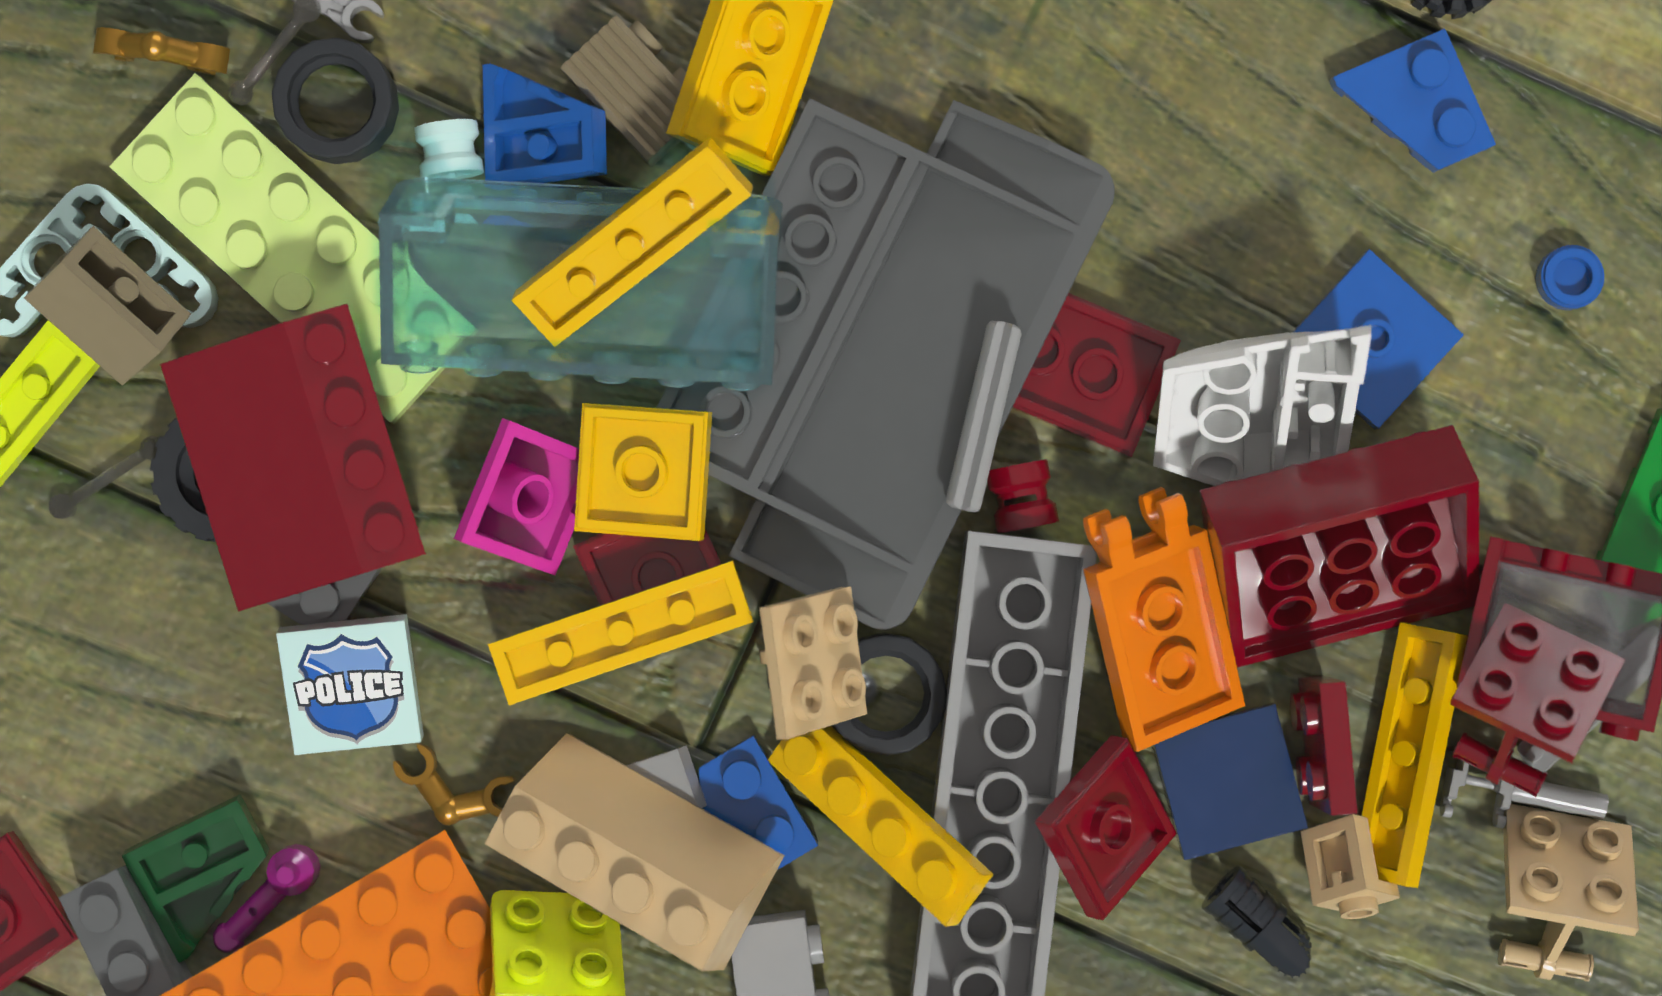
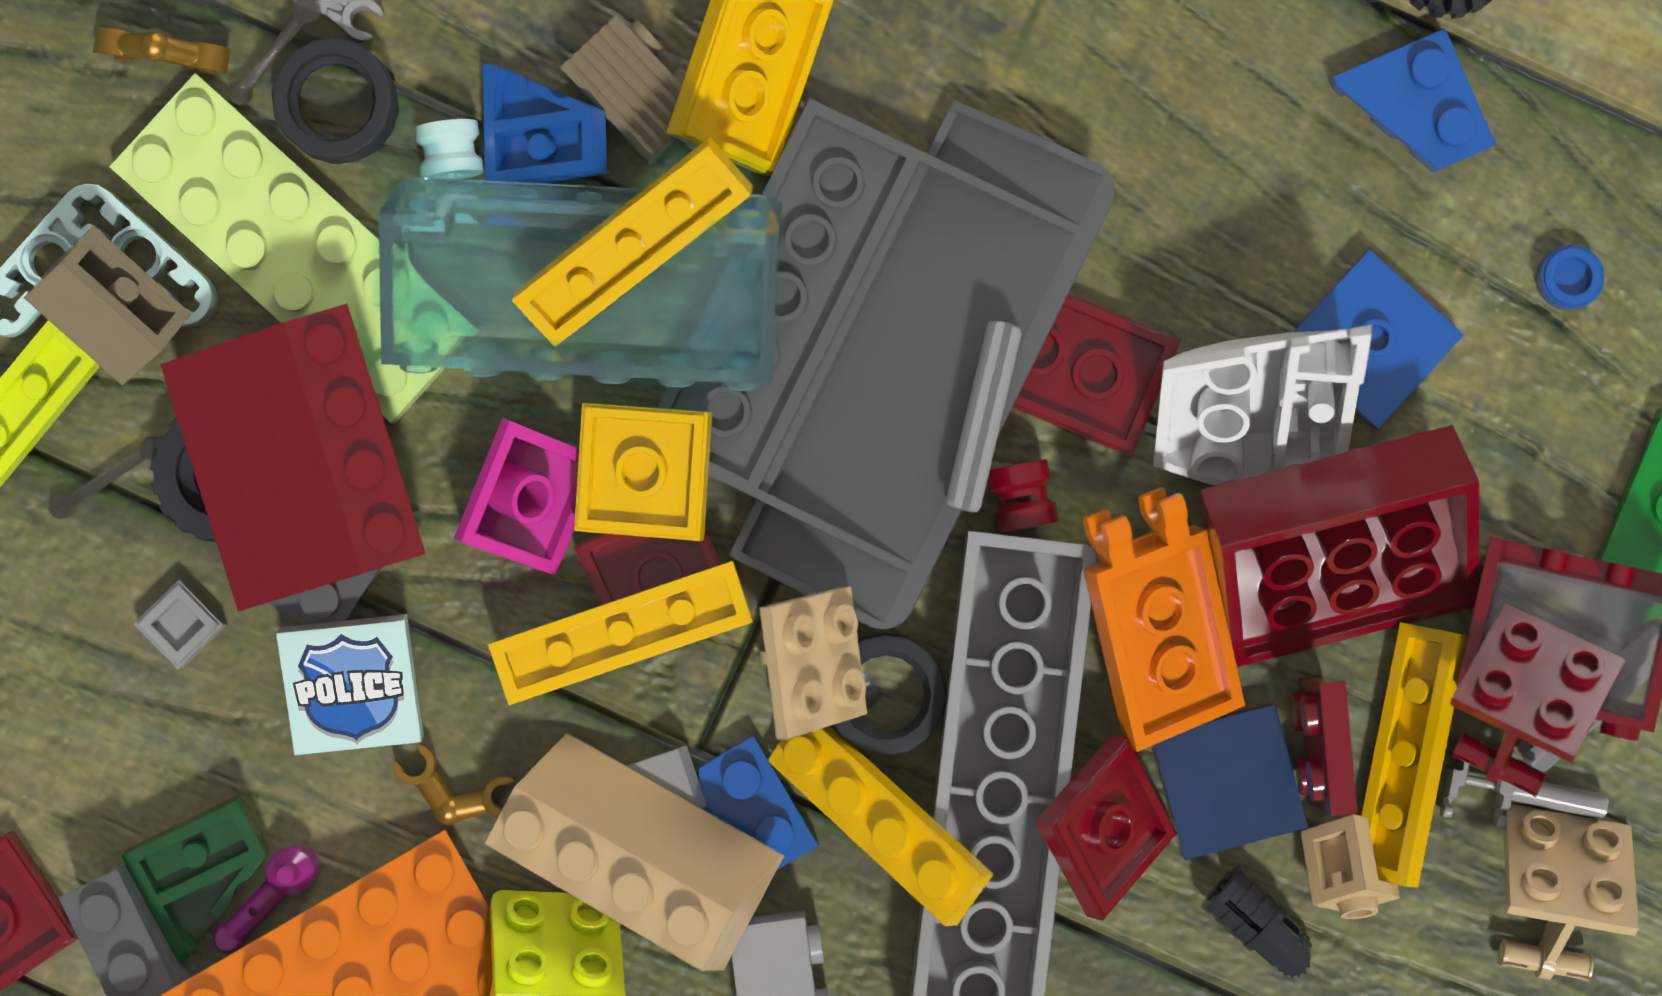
none -> light grey tile [134,579,228,669]

